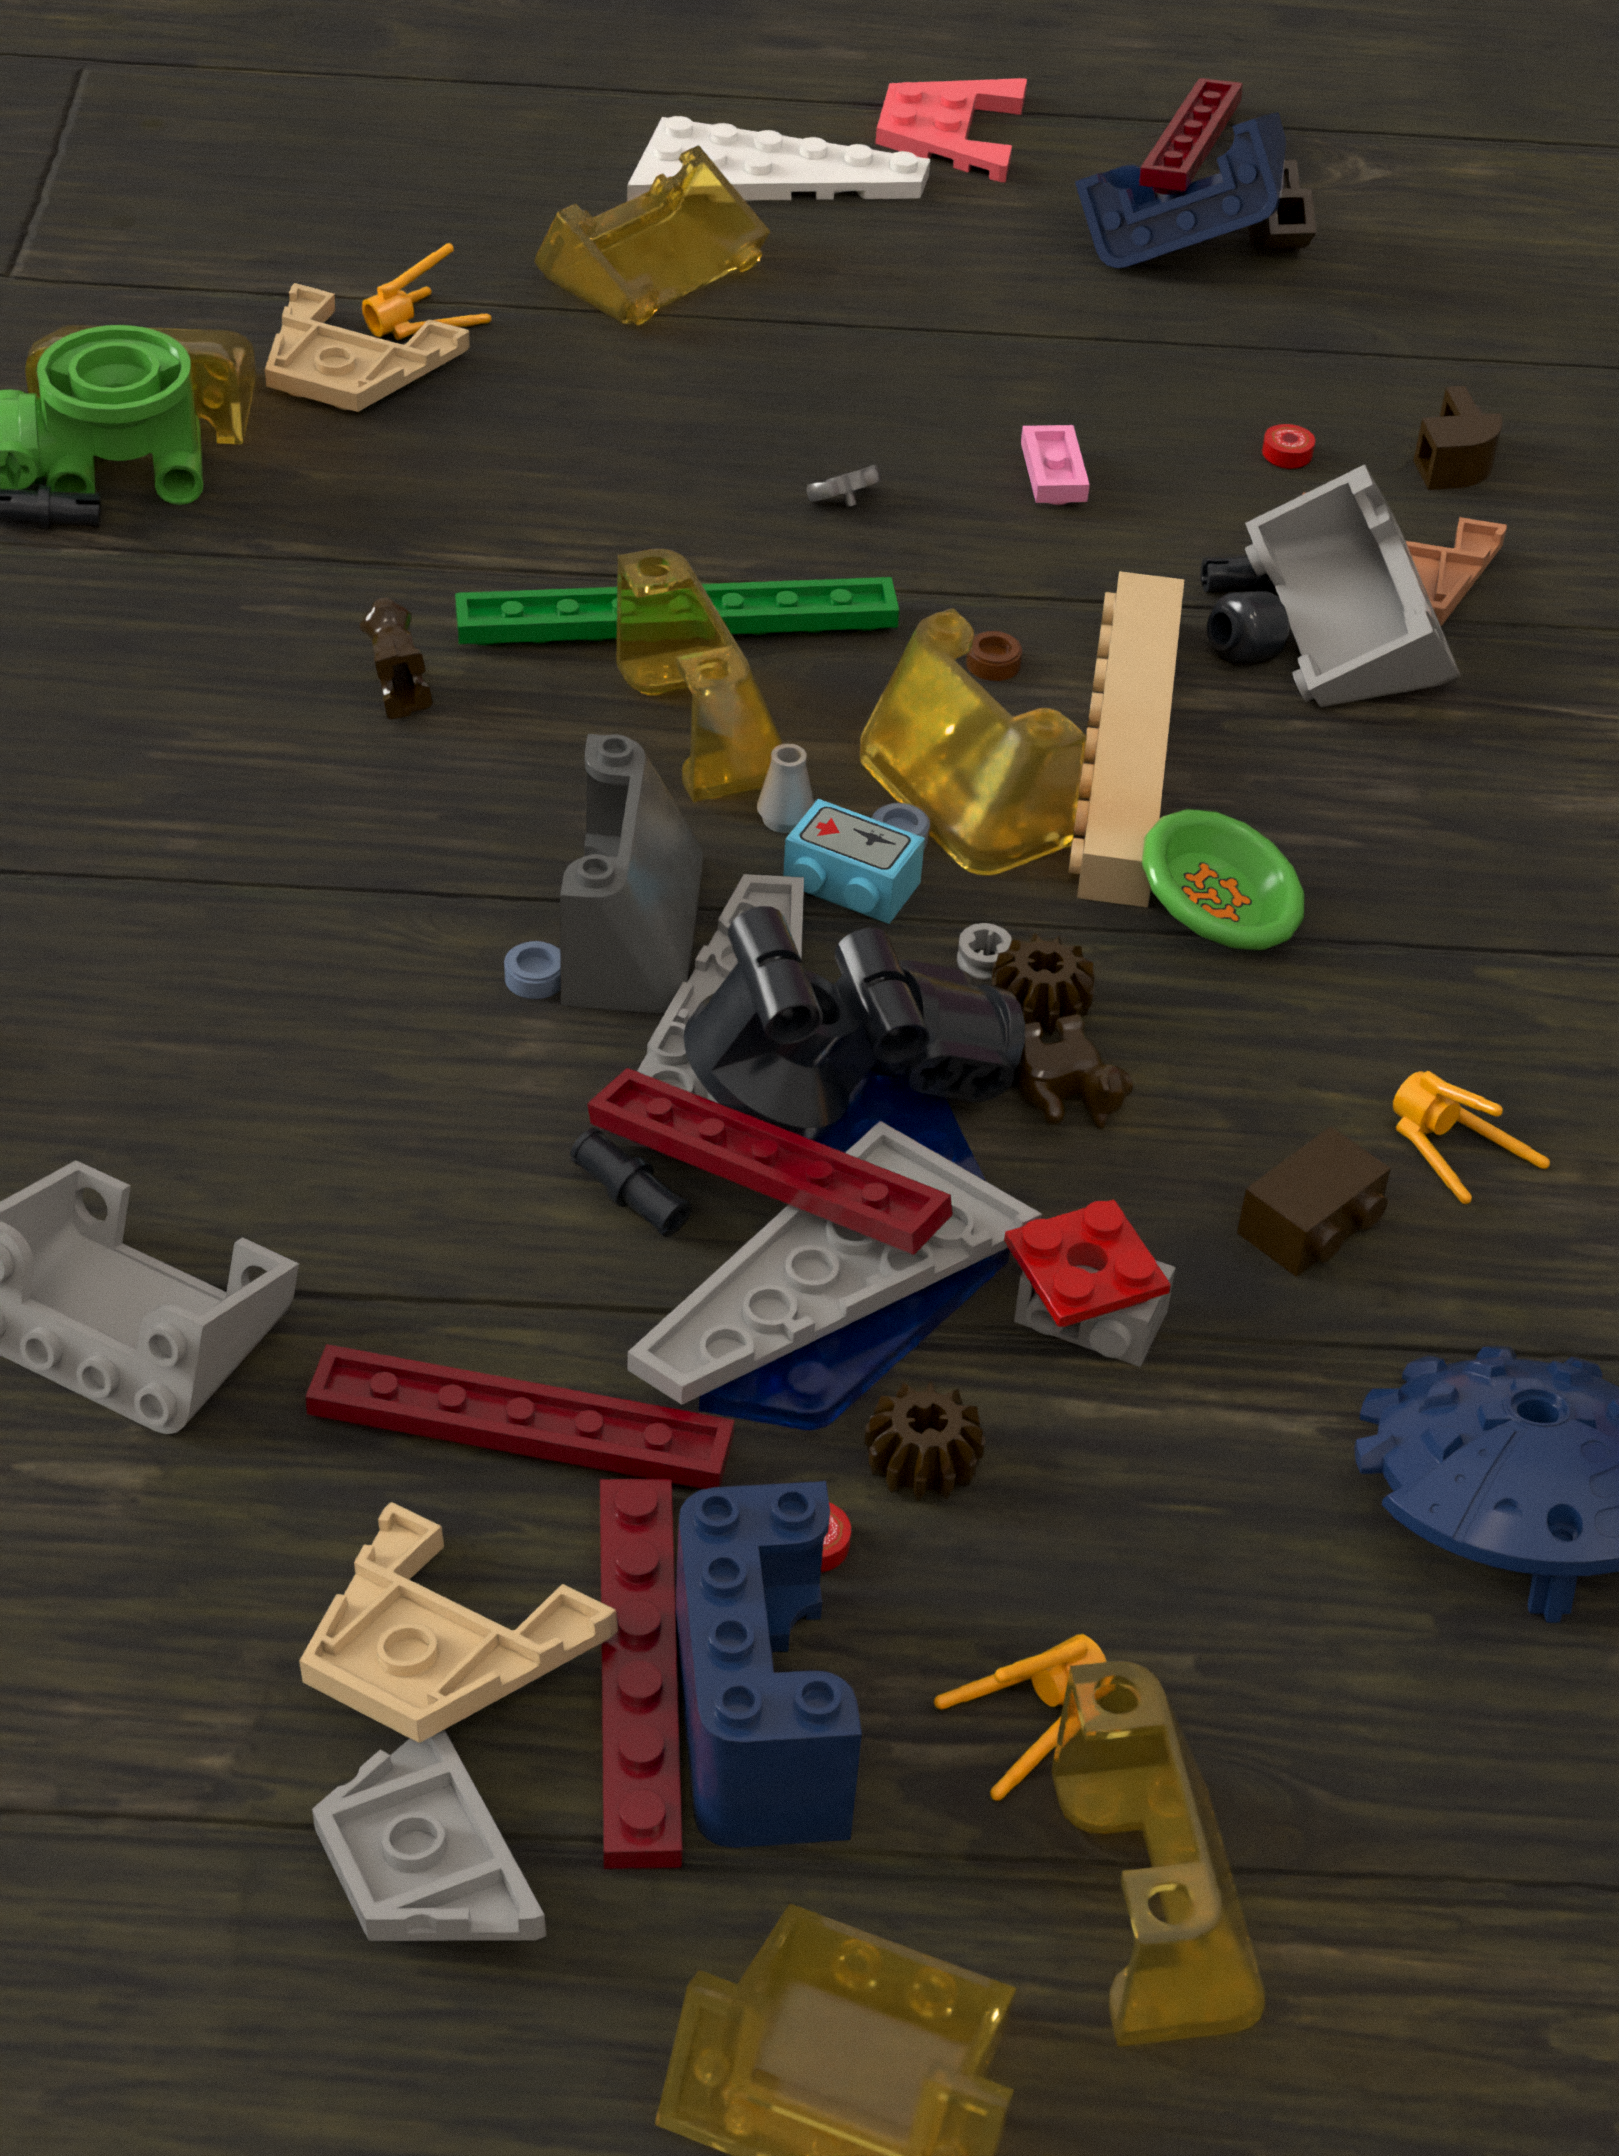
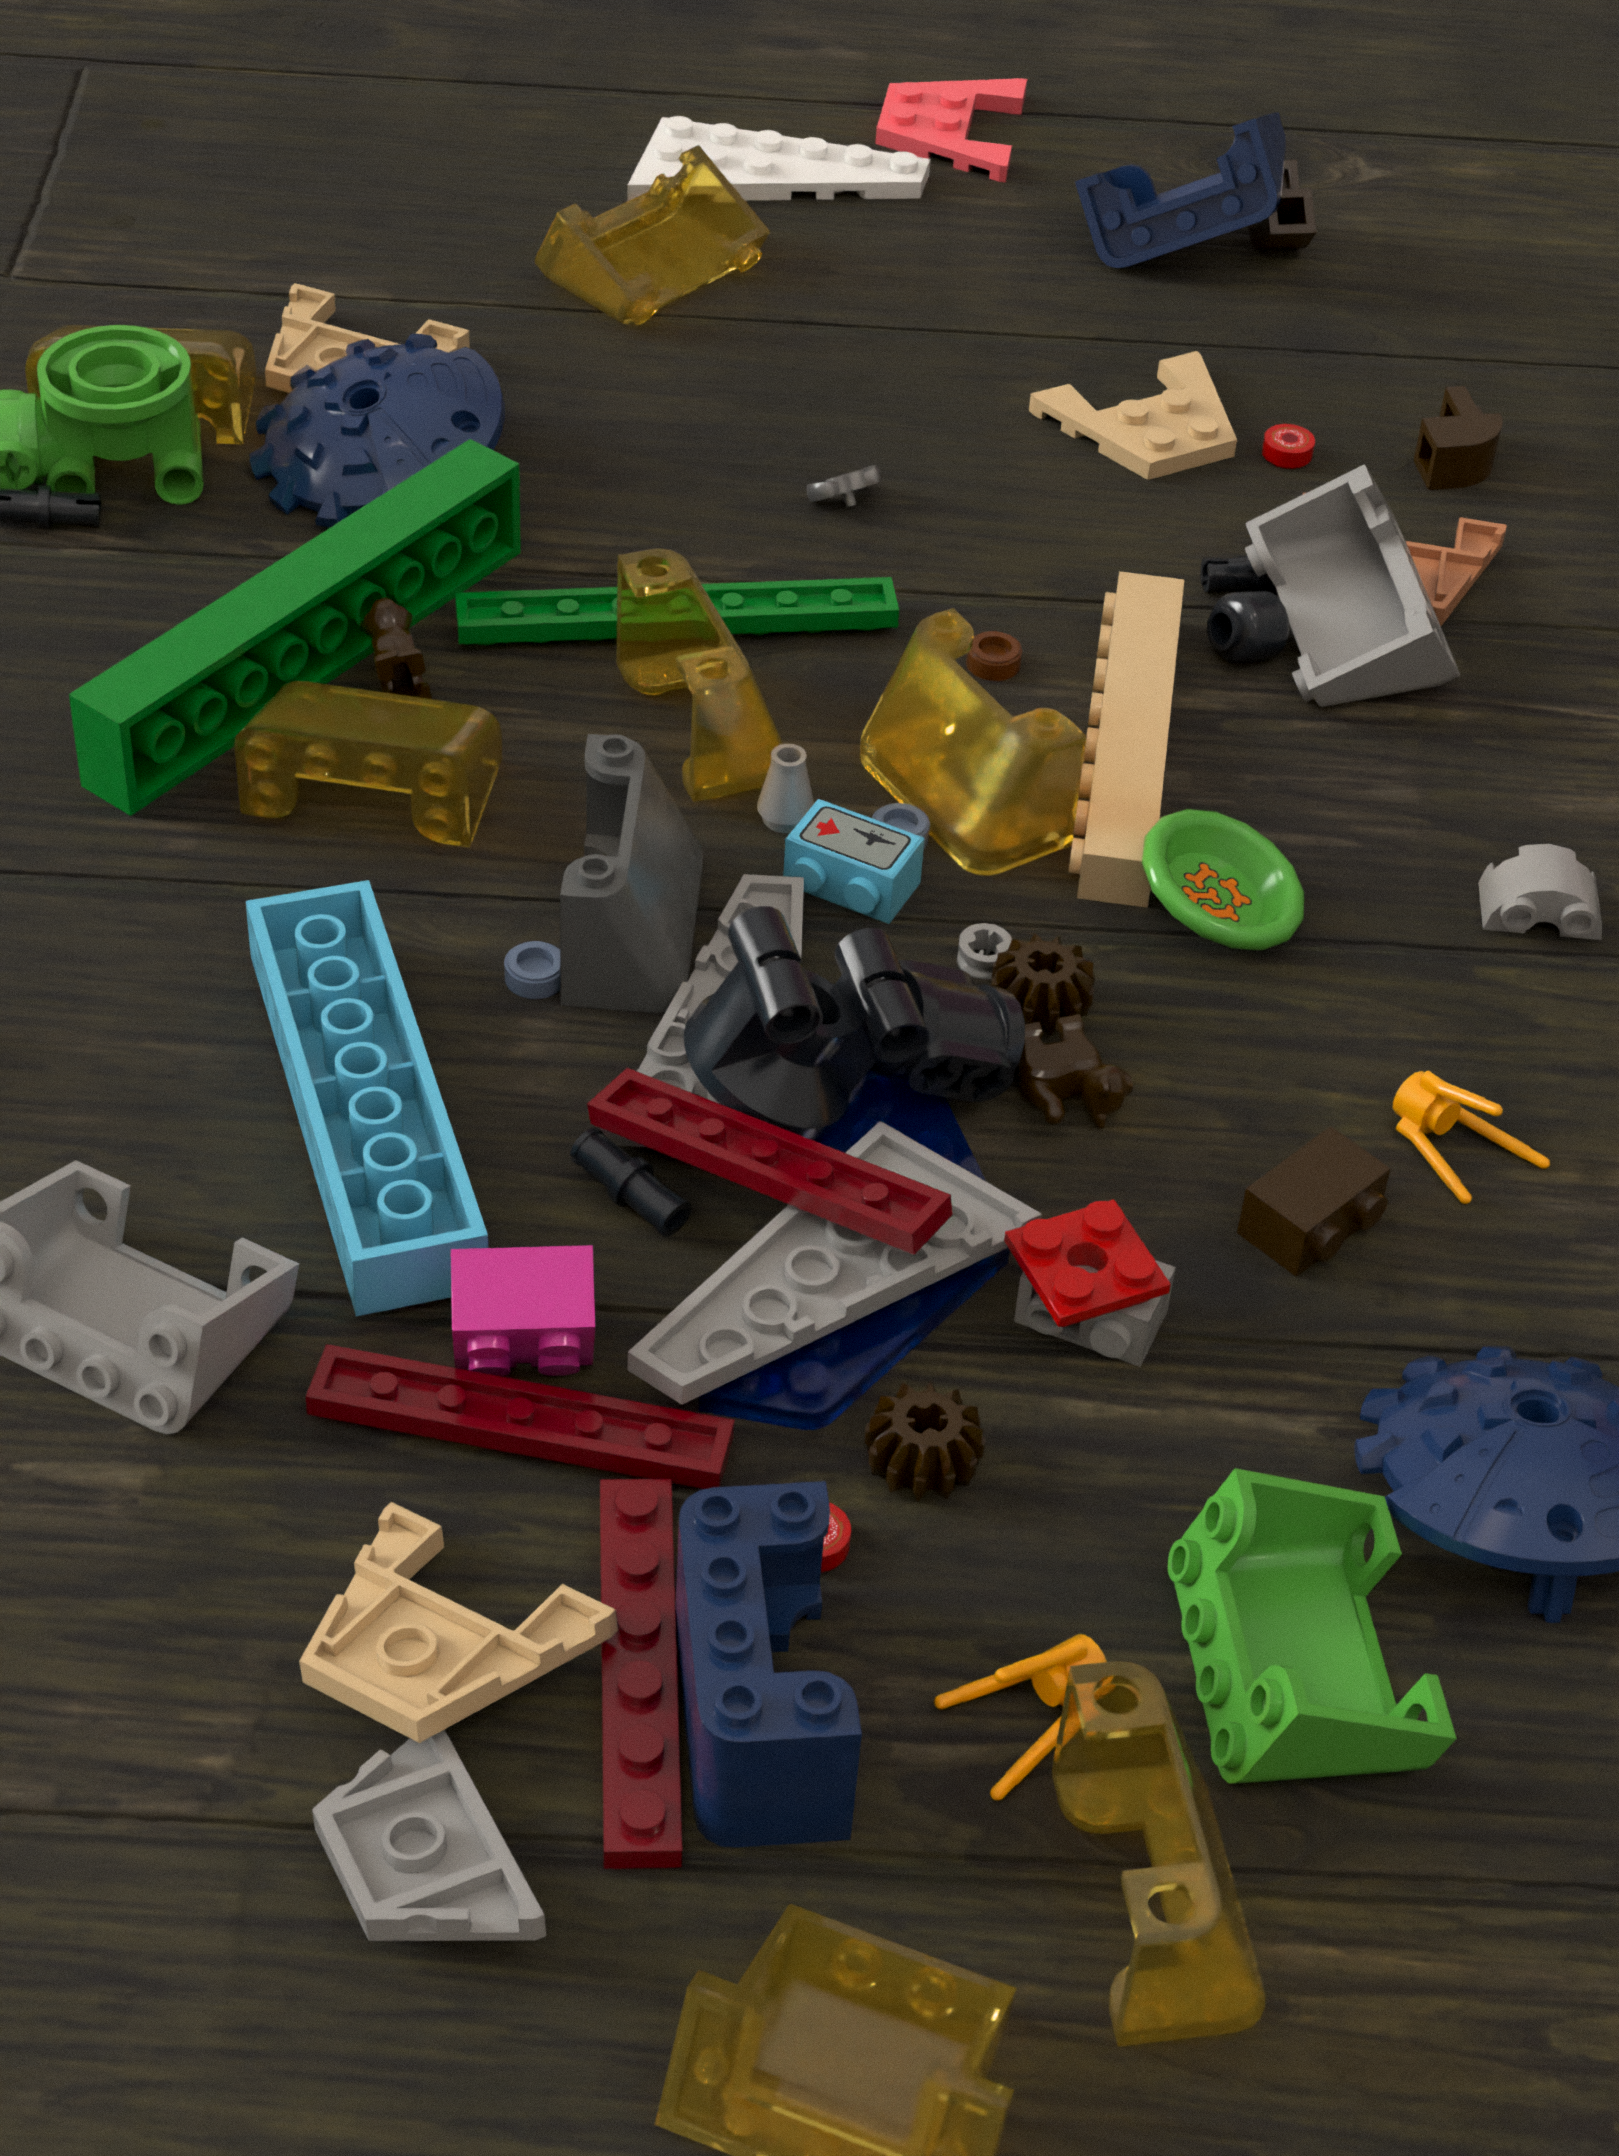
light orange plant [362,243,491,340] -> none
bright pink plate [1021,425,1090,505] -> none
dark red plate [1139,78,1243,195] -> none
none -> green brick [69,439,521,816]
none -> clear yellow windscreen [234,681,502,847]
none -> medium azure brick [246,880,488,1316]
none -> dark blue piece [249,334,505,527]
none -> dark pink piece [451,1245,595,1376]
none -> tan wing [1029,351,1237,480]
none -> bright green windscreen [1168,1468,1457,1784]
none -> light grey cylinder [1478,844,1602,940]

